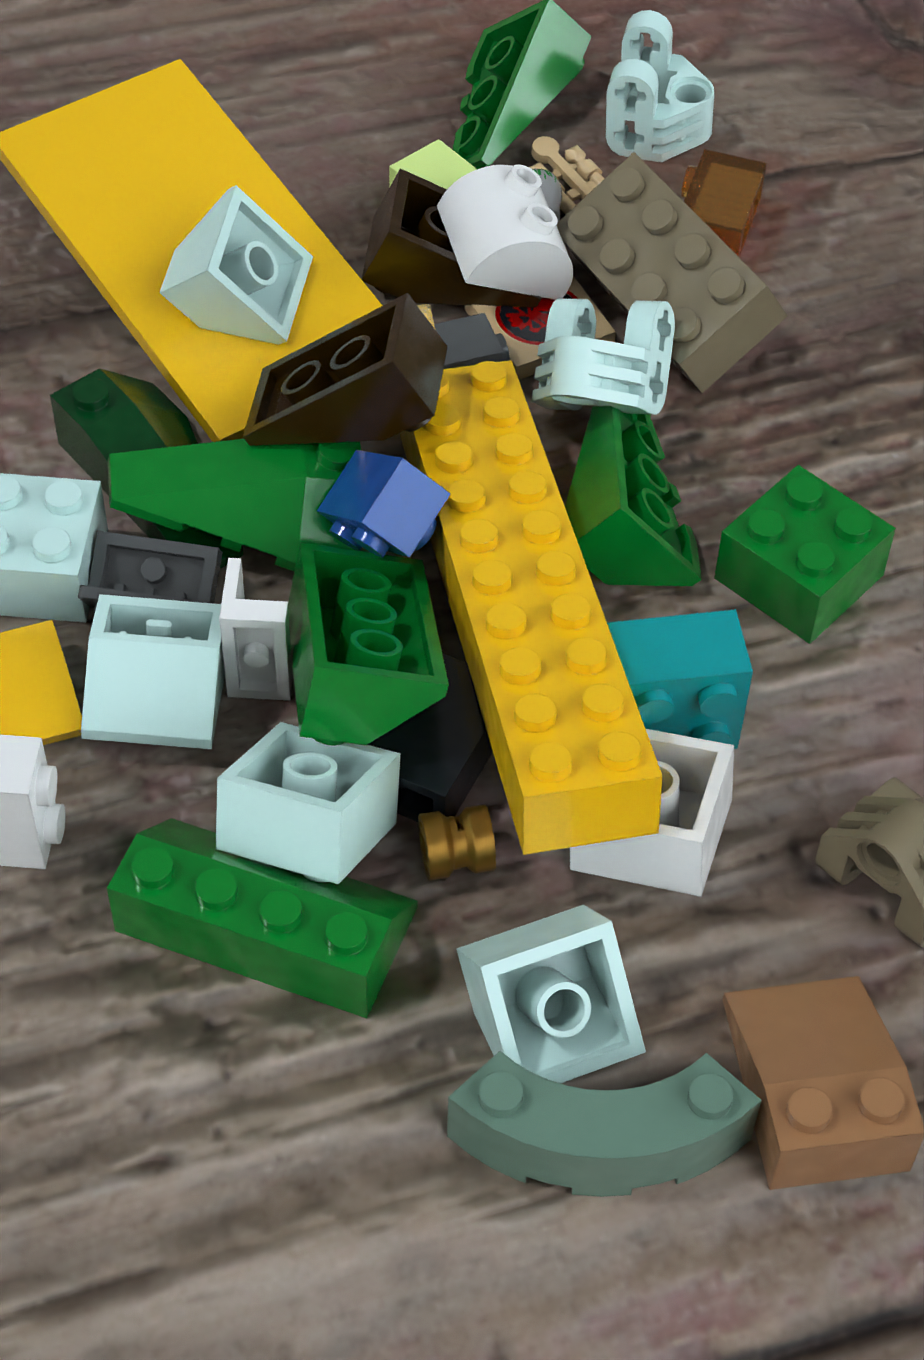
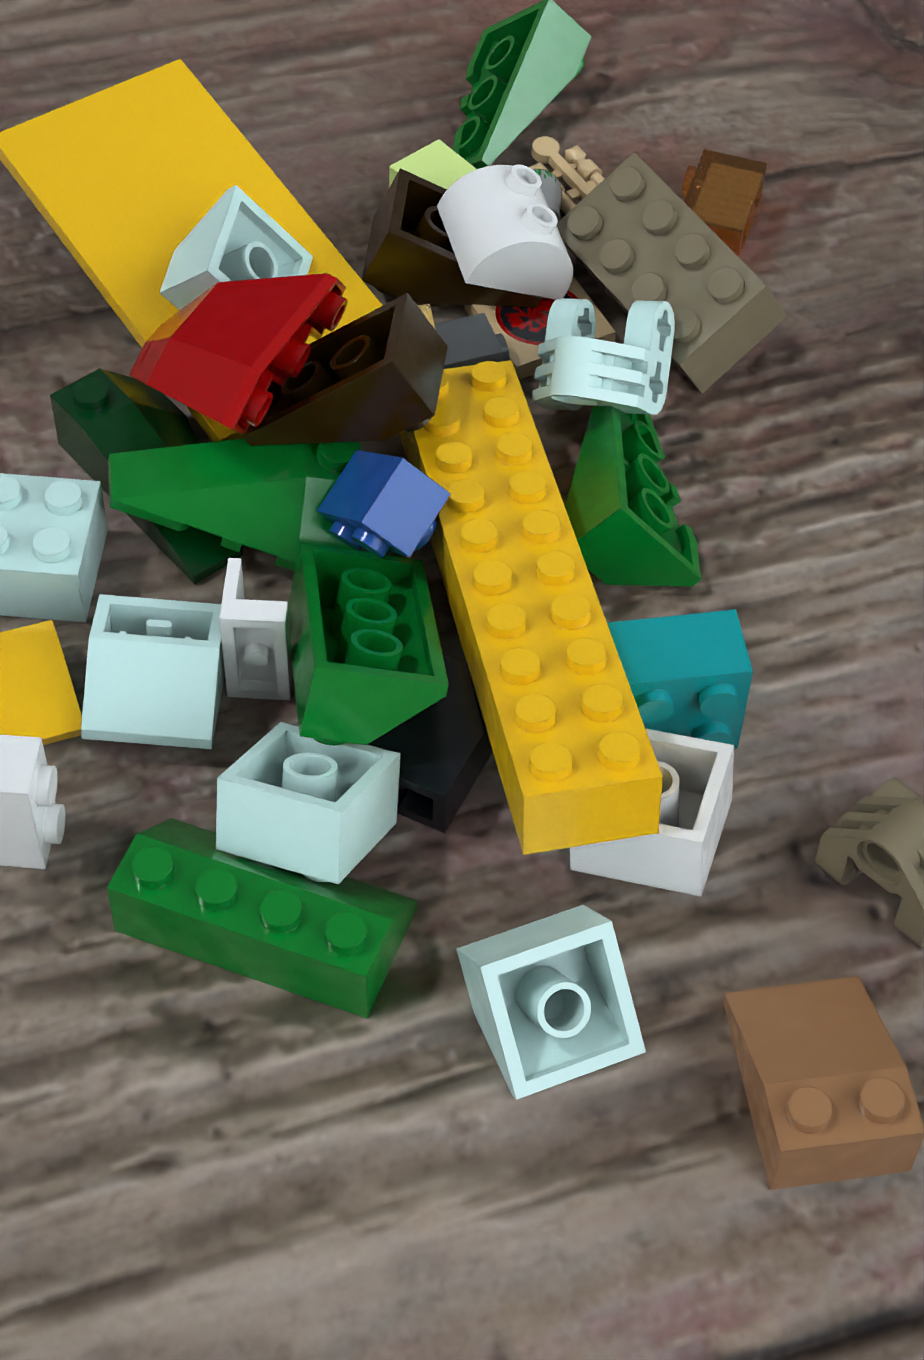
dark grey bracket [78,531,223,616] -> none
pearl gold wheel [418,805,496,881] -> none
sand green brick [447,1051,762,1197] -> none
light aqua piece [606,10,714,162] -> none
green brick [714,465,896,644] -> none
none -> red brick [129,273,348,435]

